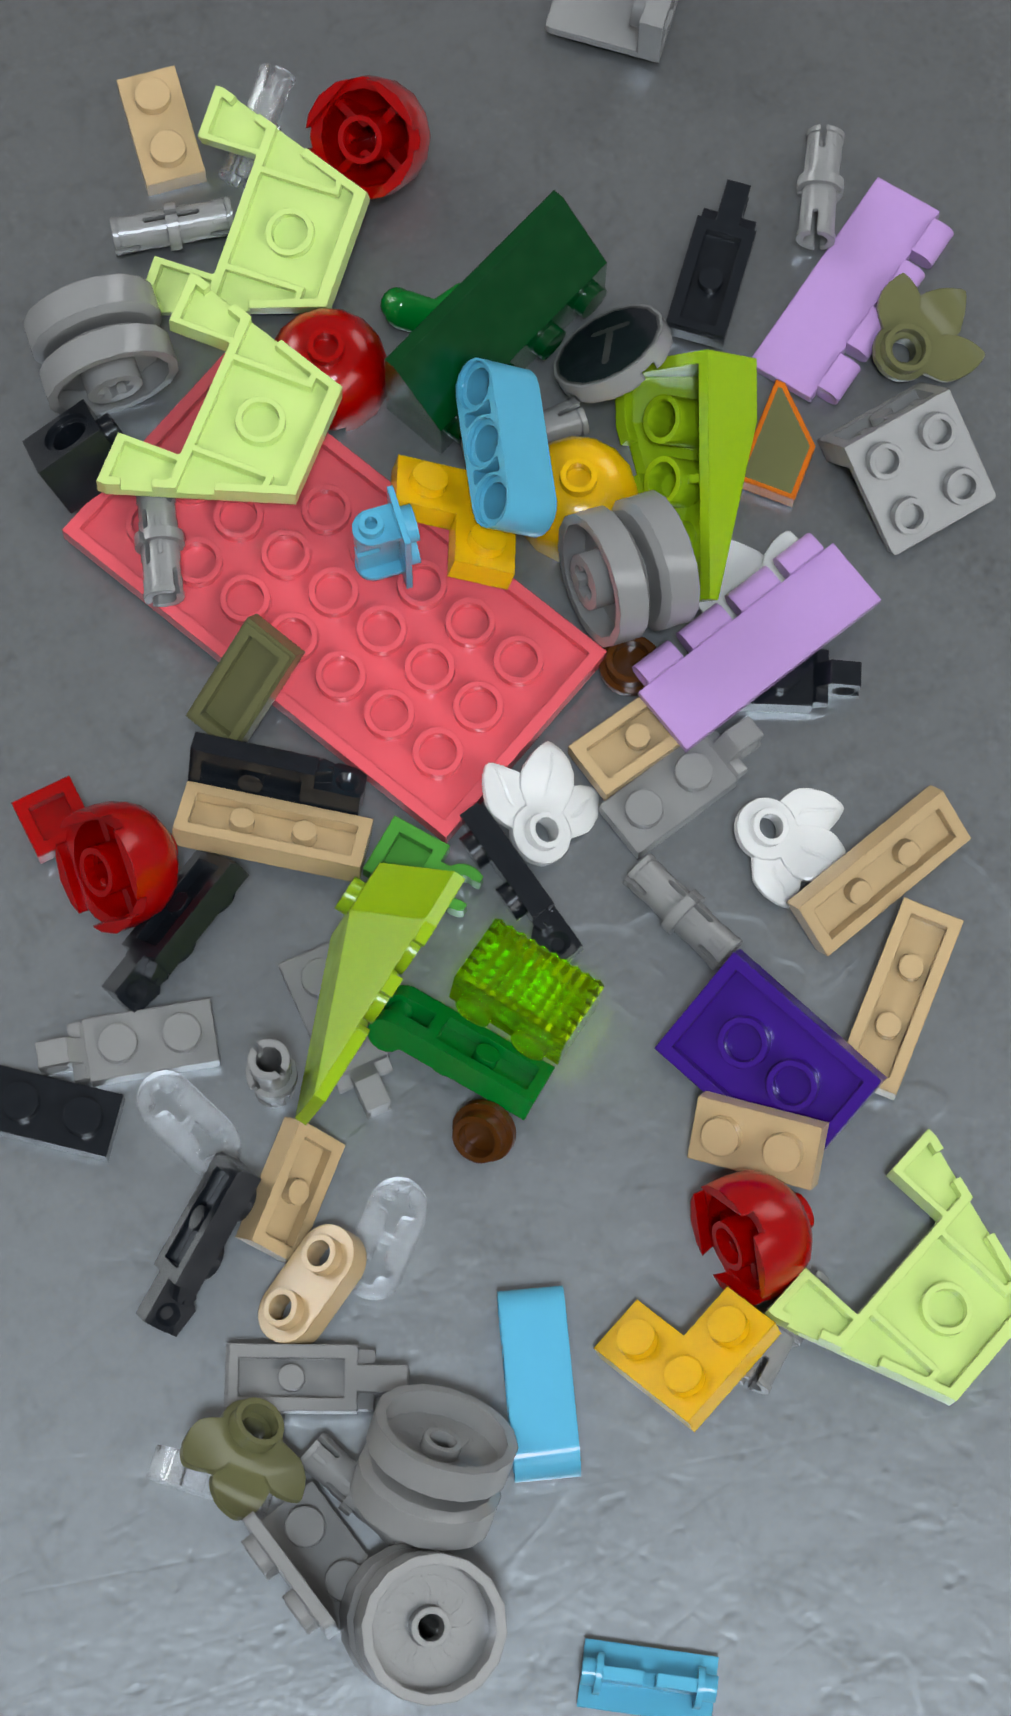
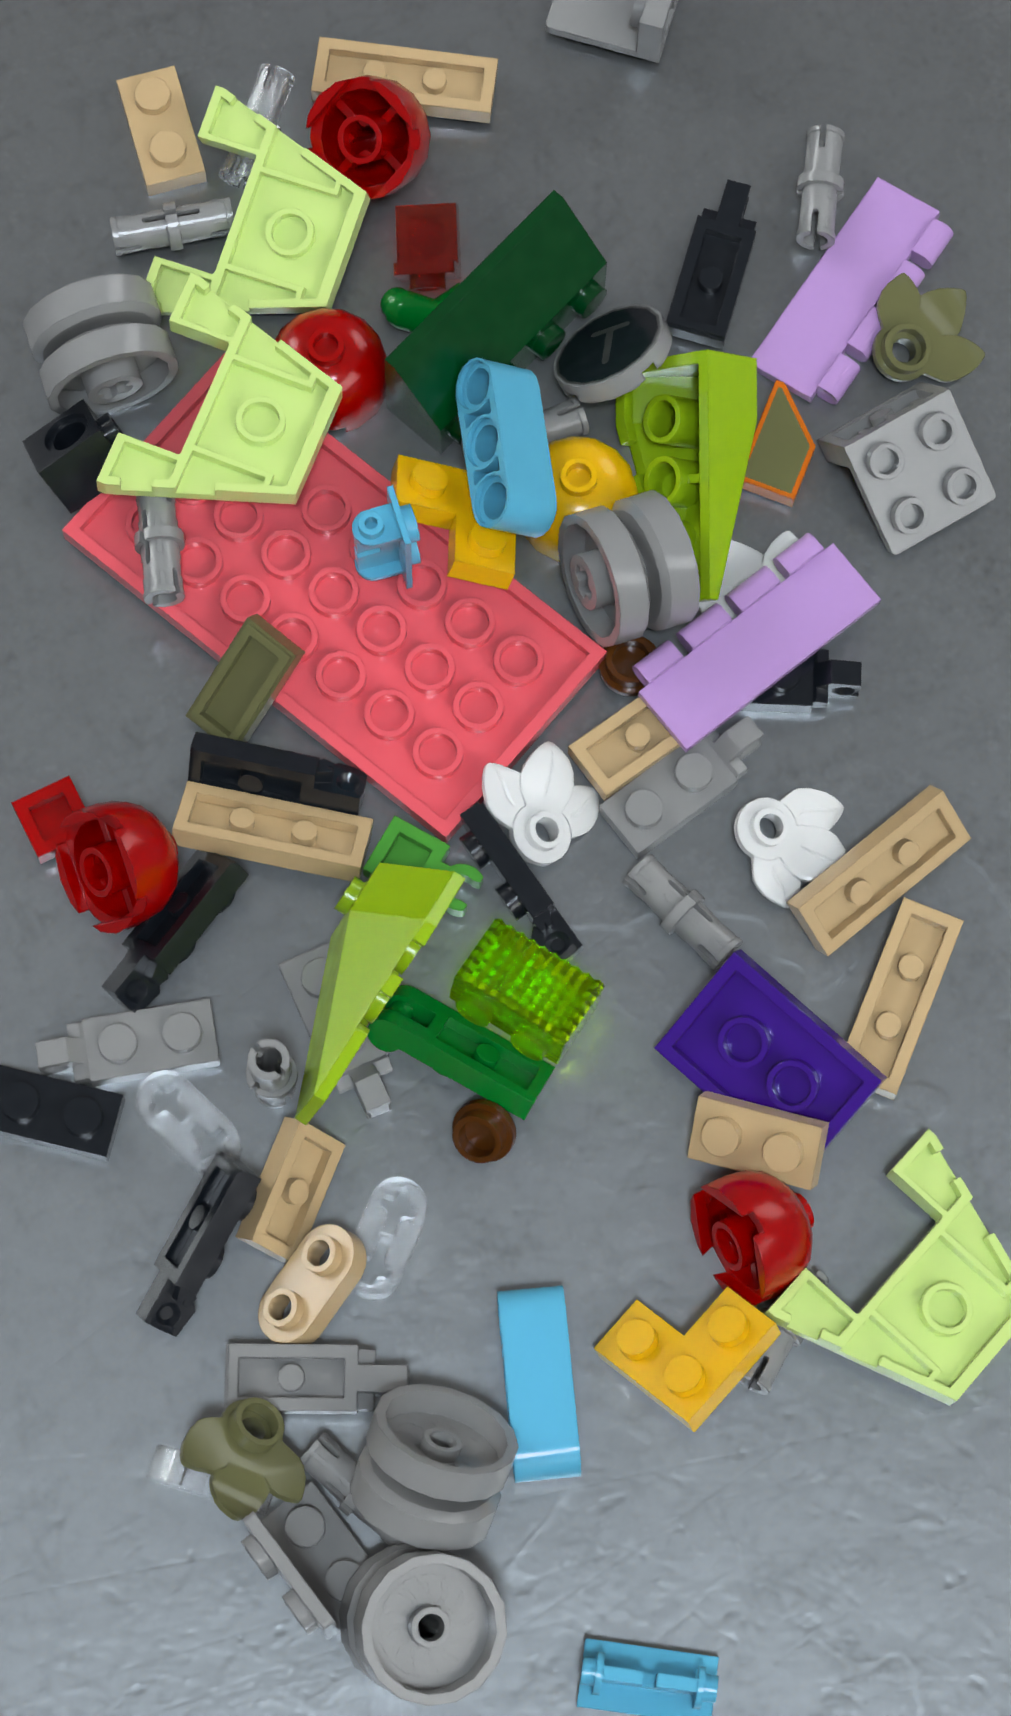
none -> tan plate [311,37,498,124]
none -> clear red bracket [393,203,461,292]

